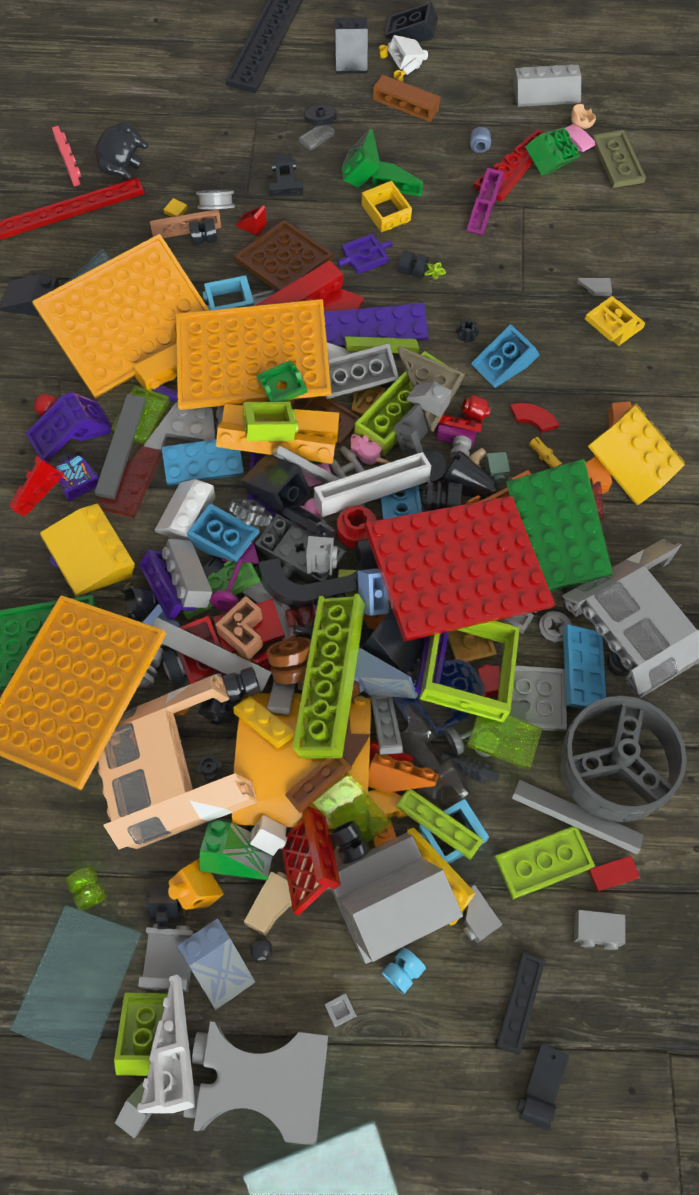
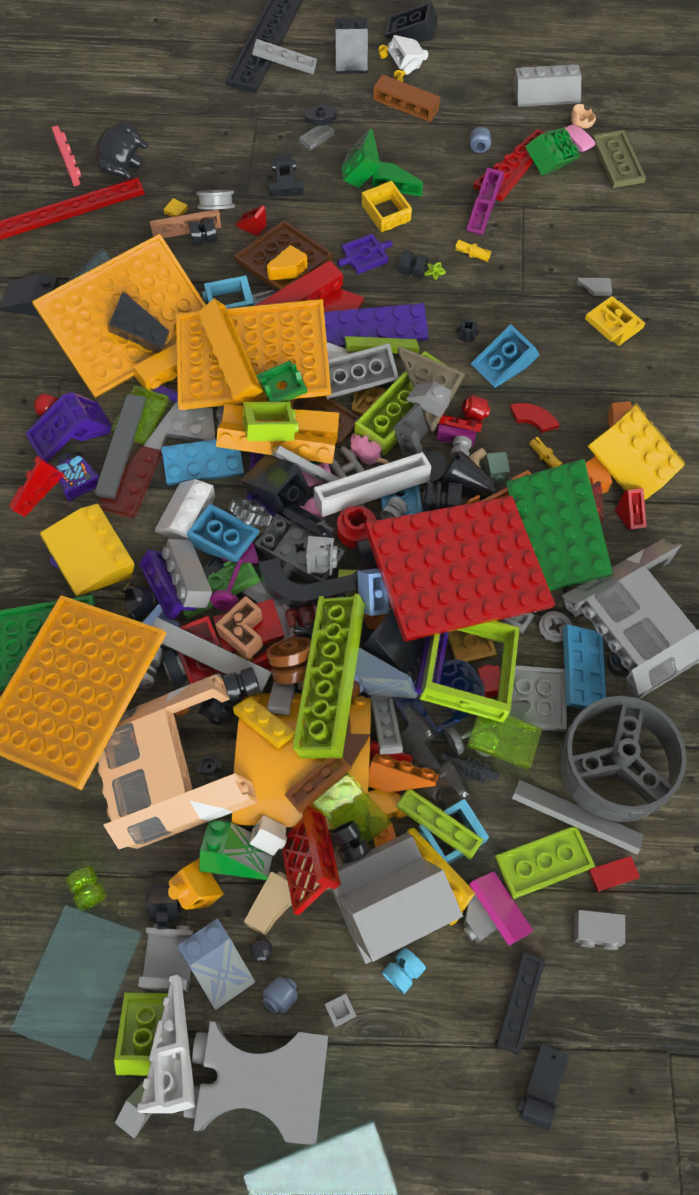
none -> black wedge [108,292,169,353]
none -> light orange brick [198,298,263,403]
none -> light grey tile [252,39,317,74]
none -> sand blue head [262,977,298,1014]
none -> light orange slope [267,245,308,280]
none -> light grey wheel [381,497,408,519]
none -> yellow pin [455,239,491,262]
none -> dark pink tile [469,872,533,946]
none -> red slope [614,488,647,530]

